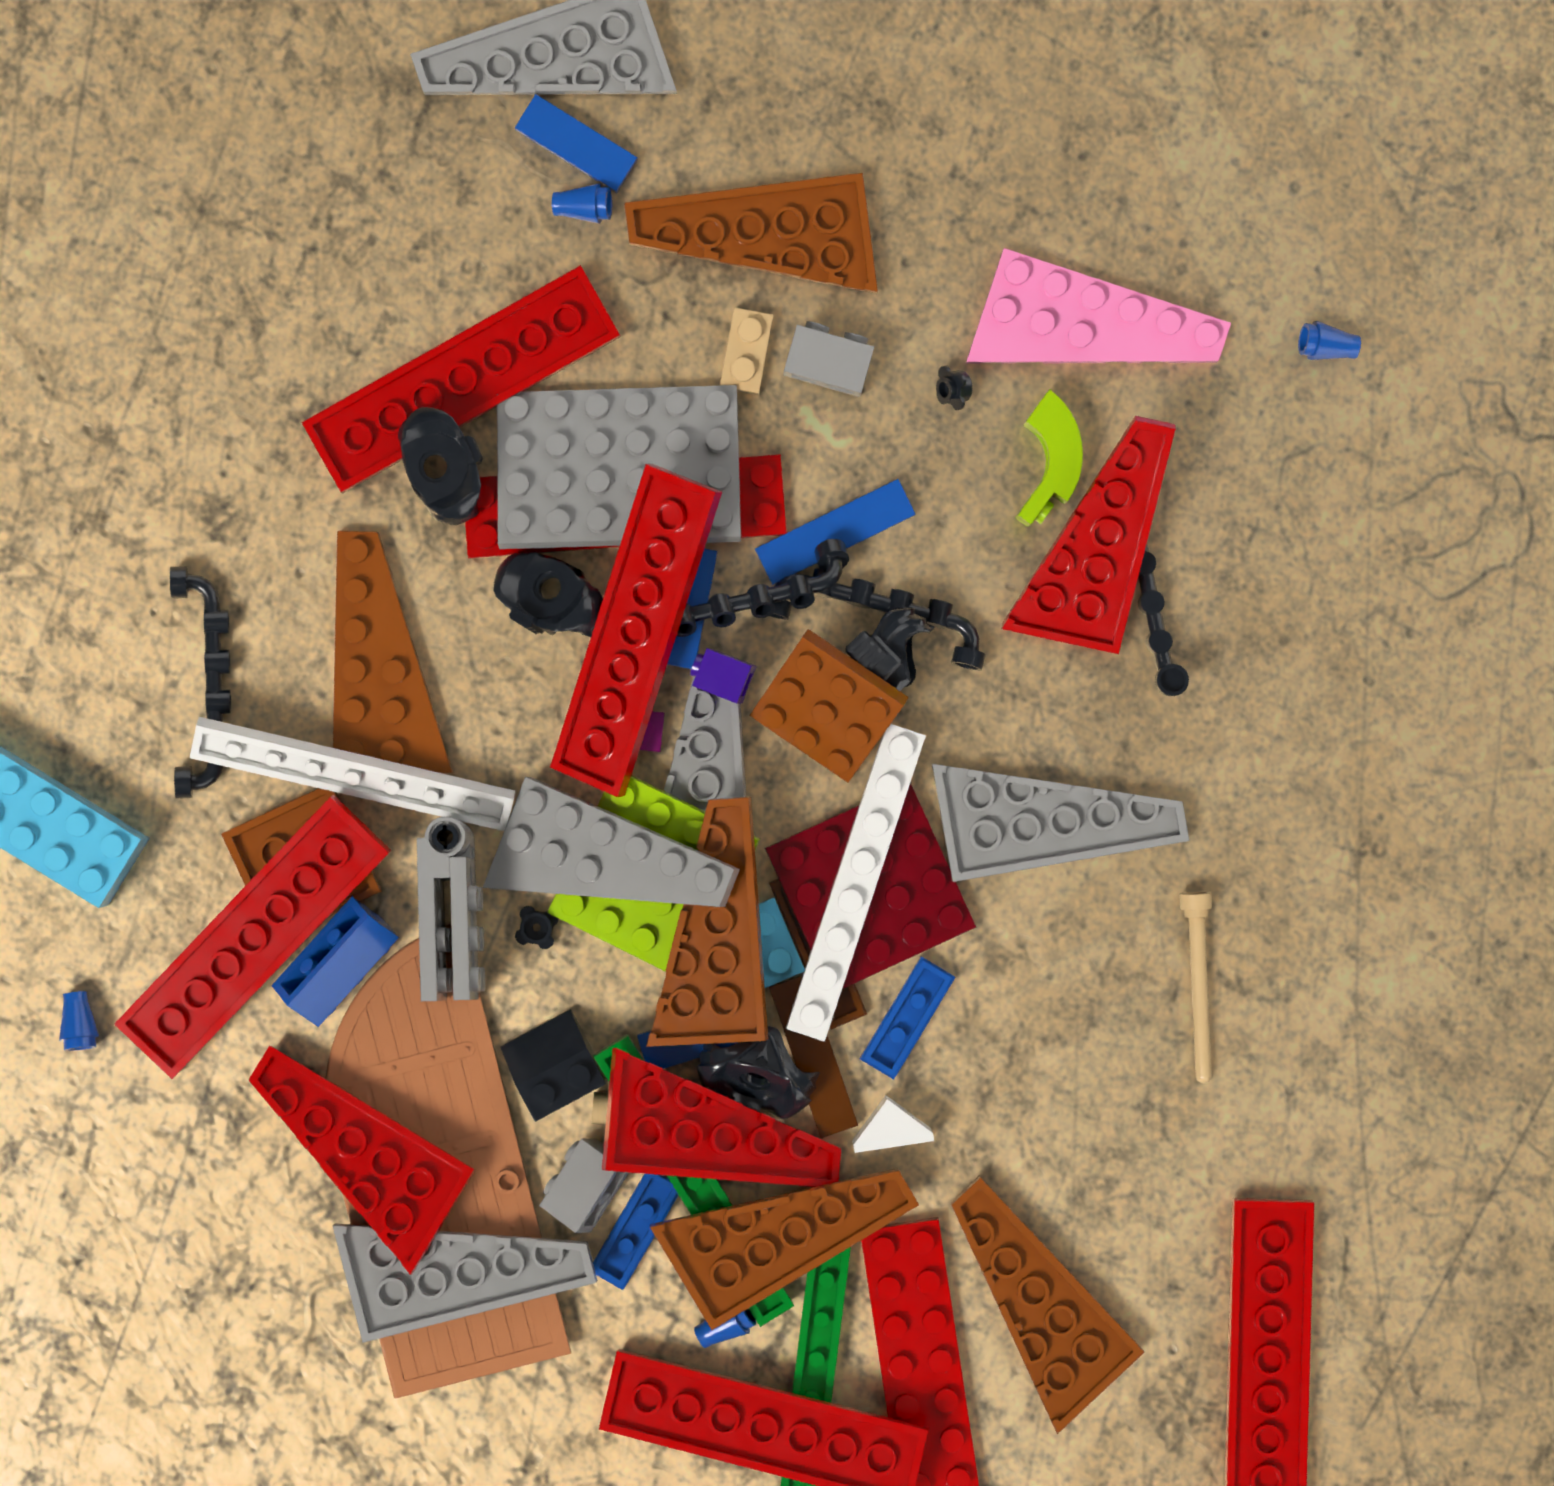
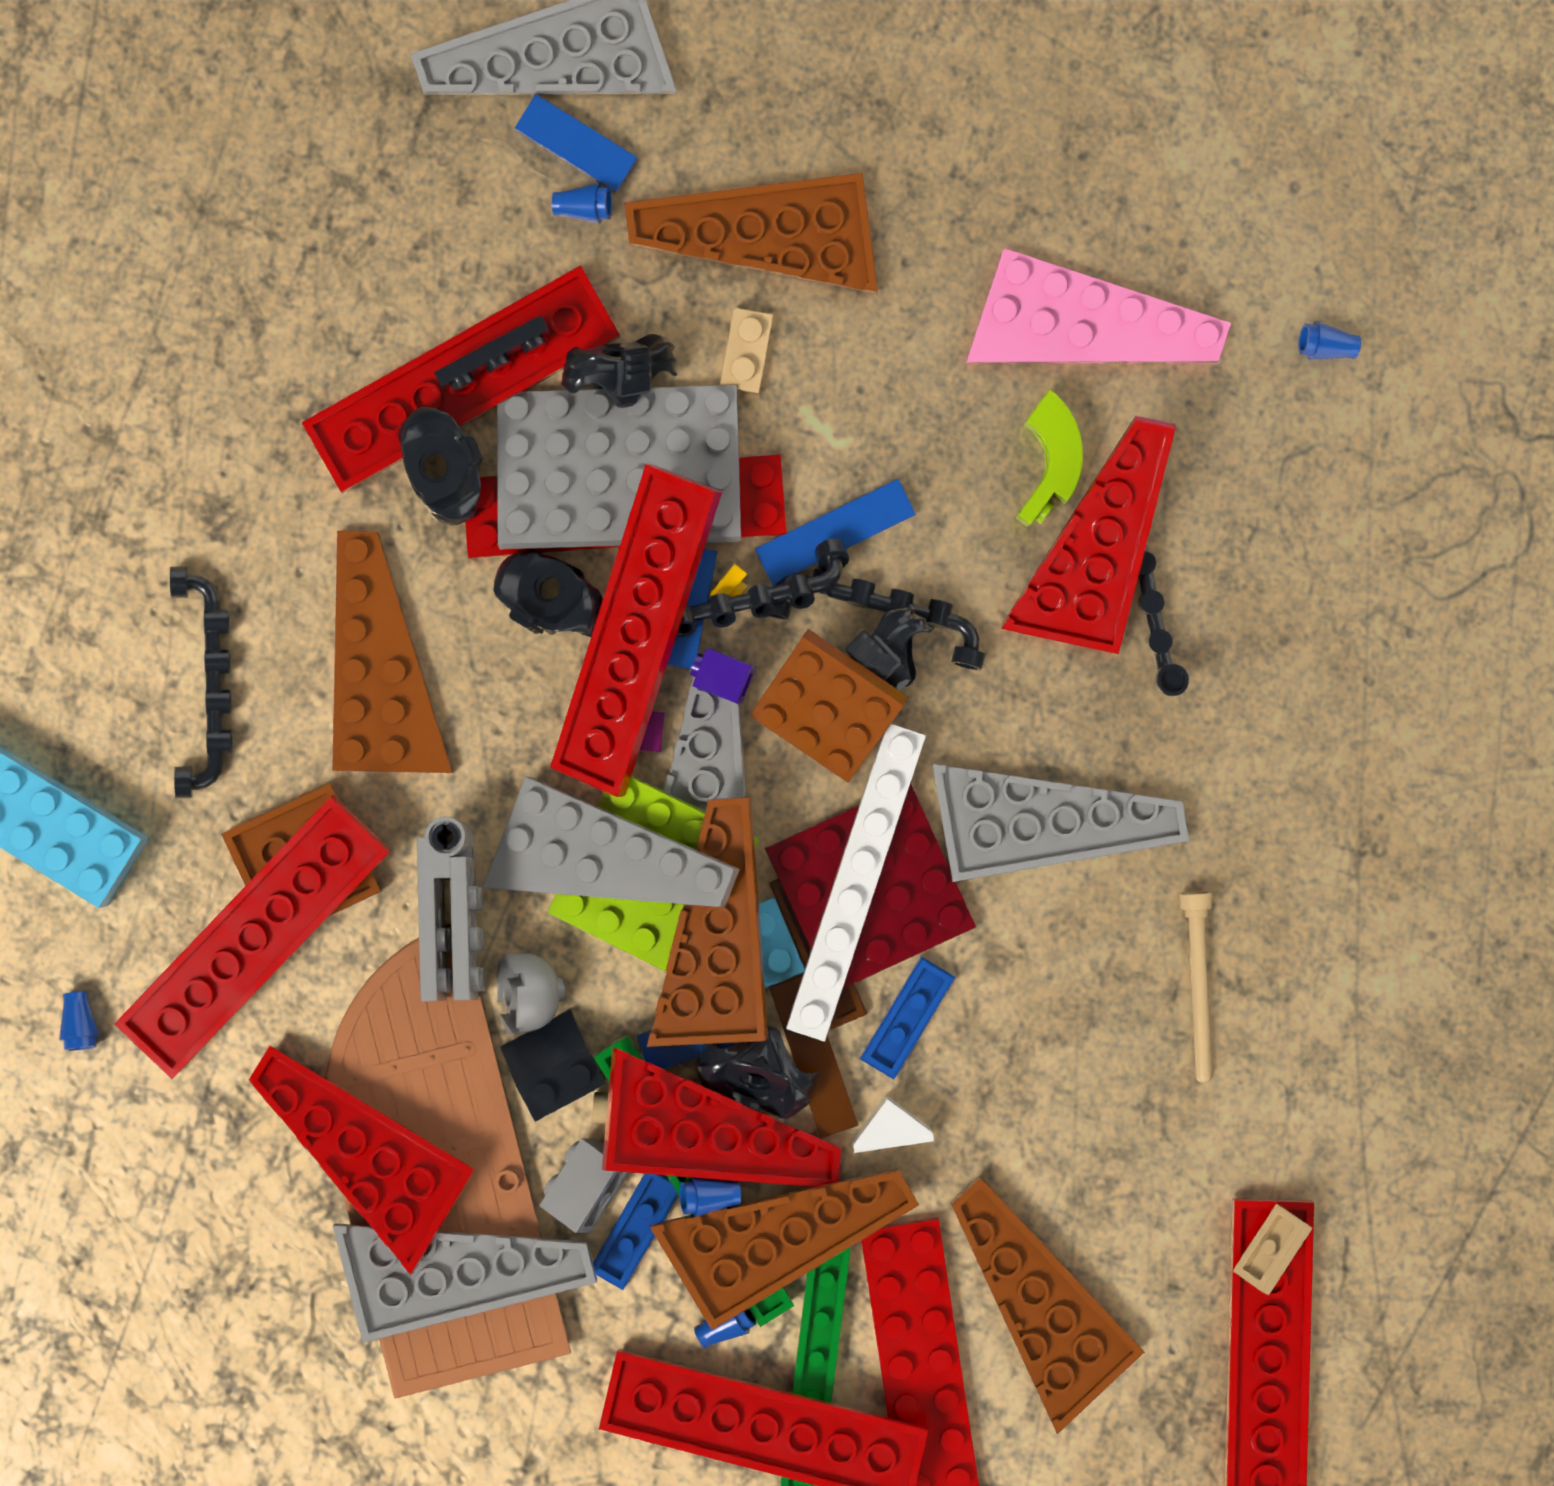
white plate [190,717,515,831] -> none
blue brick [271,896,399,1027] -> none
black plate [515,906,559,949] -> none
light grey brick [783,321,874,397] -> none
black plate [936,366,972,410] -> none
none -> black plate [434,315,551,392]
none -> light grey cylinder [497,953,565,1034]
none -> black piece [561,334,677,408]
none -> blue cone [679,1177,741,1217]
none -> yellow plate [709,564,748,597]
none -> tan plate [1233,1204,1312,1295]

